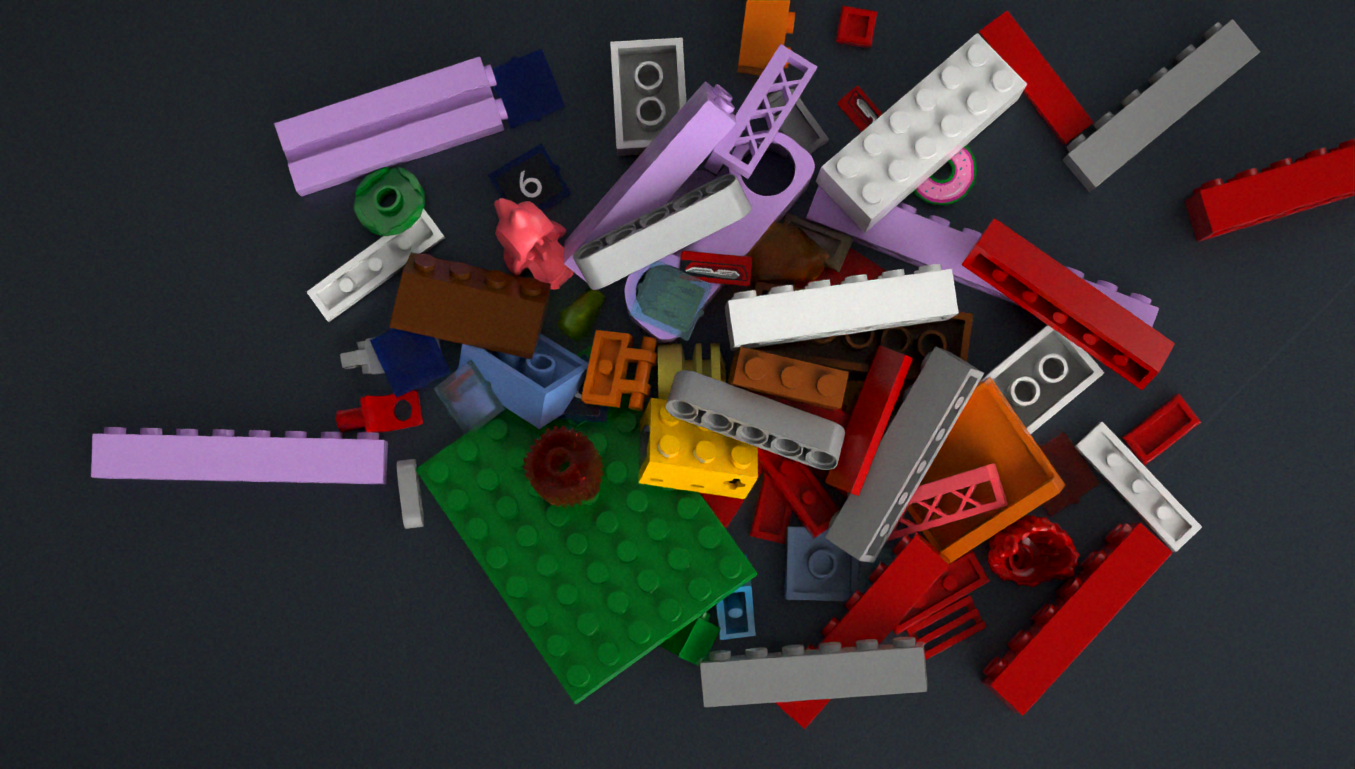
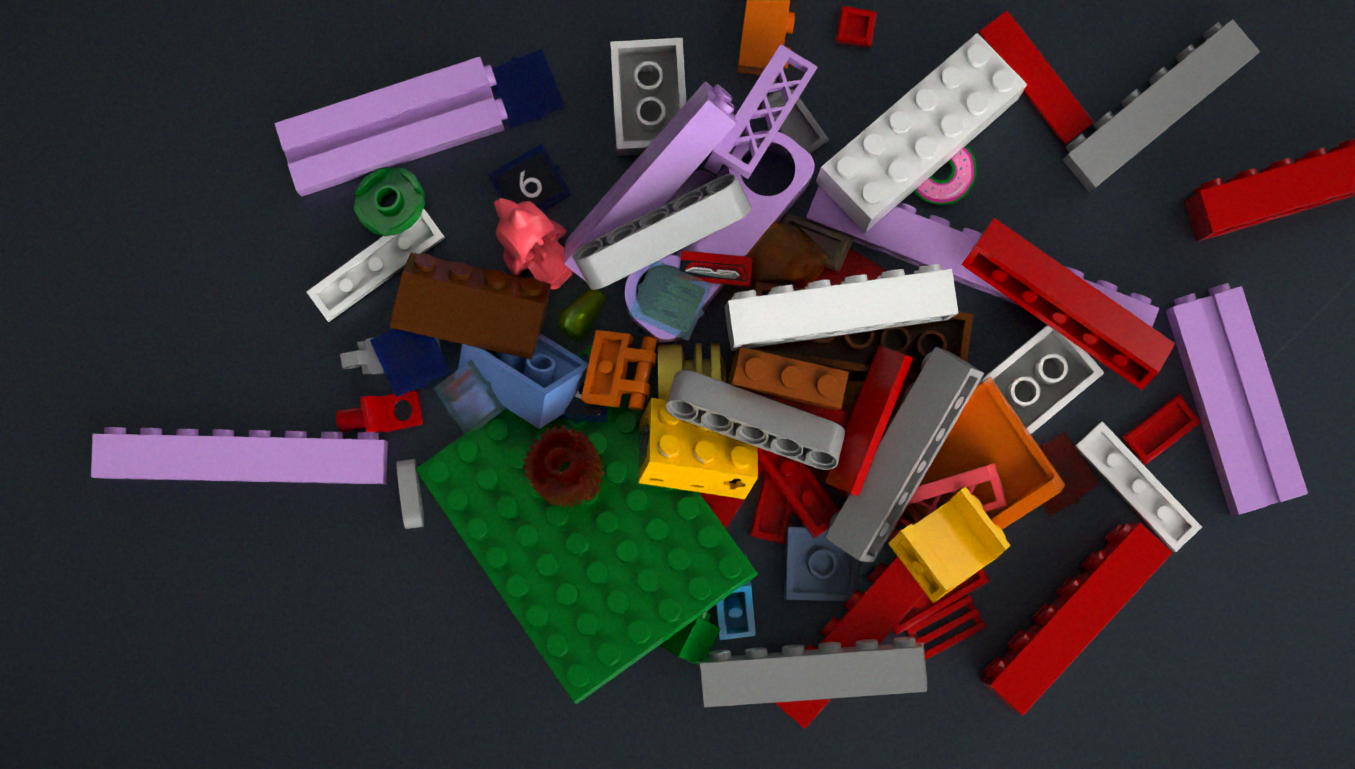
red sticker [837,86,882,132] -> none
red hair [987,515,1079,587] -> none
none -> yellow panel [888,487,1011,603]
none -> lavender brick [1166,283,1308,515]

